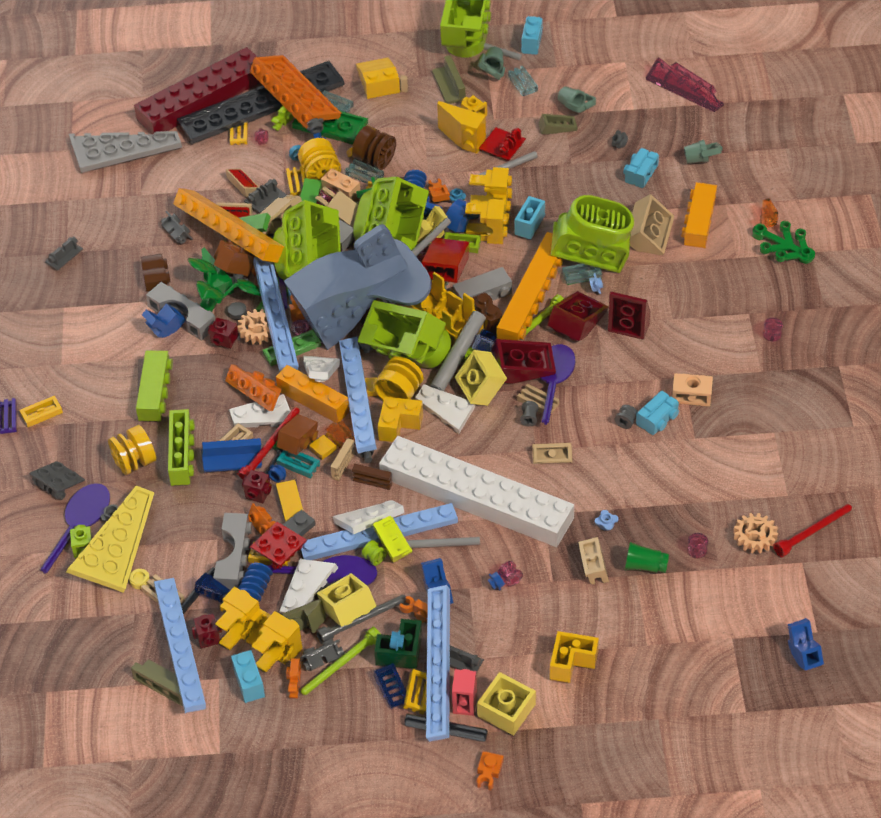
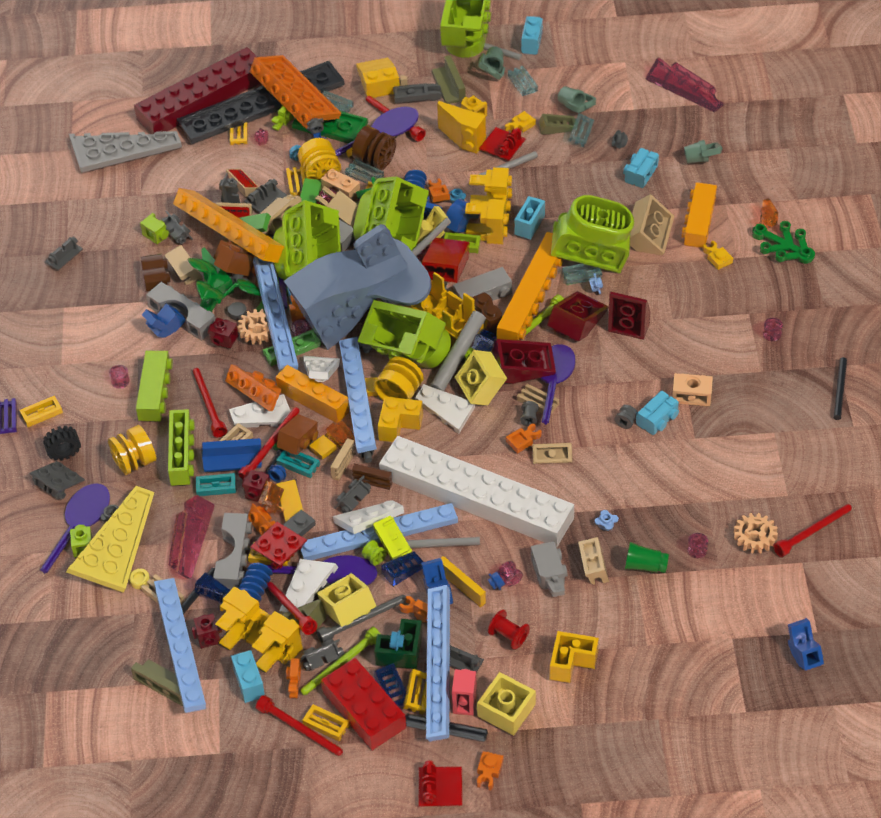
none -> black tyre [43,426,81,461]
none -> clear pink wheel [109,365,130,389]
none -> lime brick [140,213,169,245]
none -> tan hinge [165,245,202,285]
none -> clear pink wedge [168,495,215,579]
none -> red piece [193,368,227,438]
none -> teal tile [196,473,236,497]
none -> dark grey hinge [219,173,240,203]
none -> red piece [255,695,343,756]
none -> clear orange bracket [258,481,285,514]
none -> red piece [267,582,318,635]
none -> yellow tile [302,704,350,741]
none -> red brick [321,658,406,751]
none -> dark grey hinge [334,475,371,513]
none -> dark purple piece [335,107,419,156]
none -> red piece [366,96,426,142]
none -> clear blue slope [381,551,424,587]
none -> dark grey hinge [393,83,442,103]
none -> red hinge [419,760,462,807]
none -> yellow tile [441,556,486,608]
none -> red hose [488,610,530,650]
none -> yellow plate [505,111,536,132]
none -> orange plate [506,423,542,454]
none -> light grey hinge [531,541,568,597]
none -> clear light blue tile [568,113,594,148]
none -> yellow plate [703,240,733,270]
none -> black bar [833,357,847,420]

